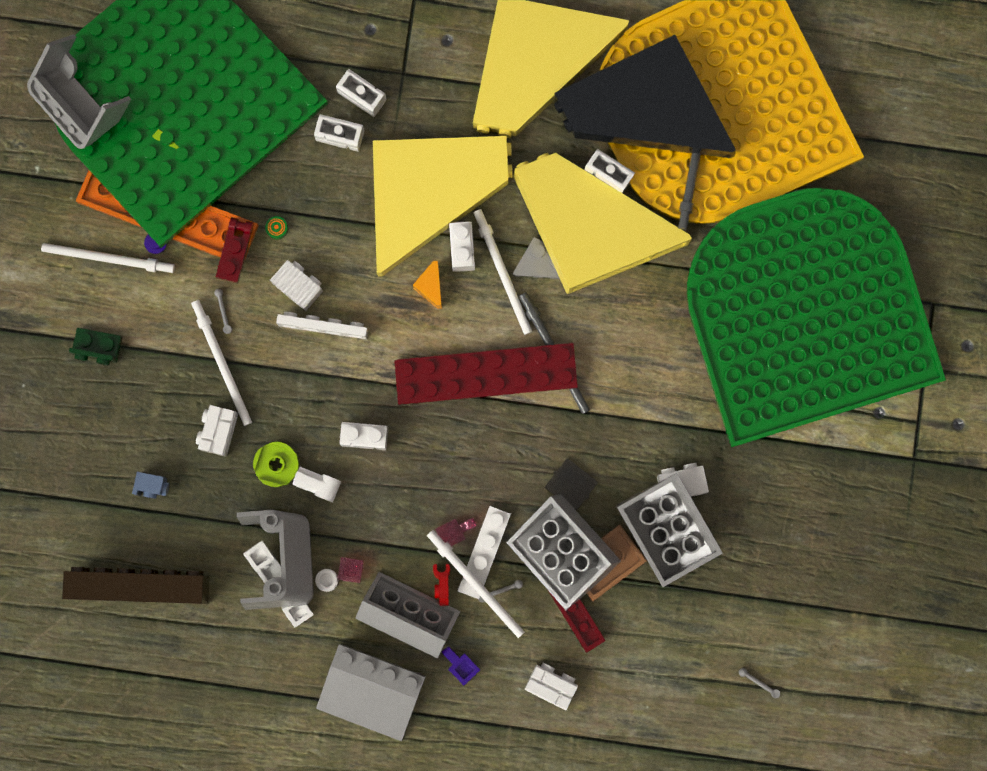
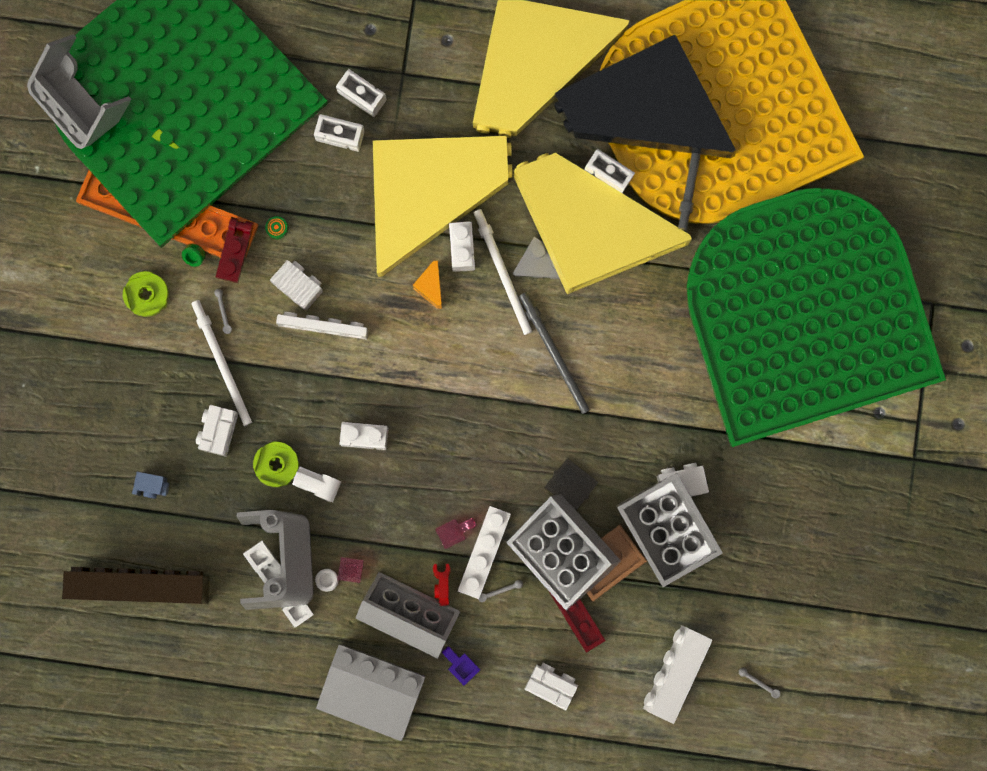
white bar [41,243,175,273] -> none
dark green bracket [69,328,122,366] -> none
dark purple plate [144,235,167,254] -> none
dark red plate [394,343,578,405] -> none
white bar [427,530,525,638] -> none
none -> lime plate [123,271,169,317]
none -> green tile [182,244,206,267]
none -> white brick [643,625,712,724]

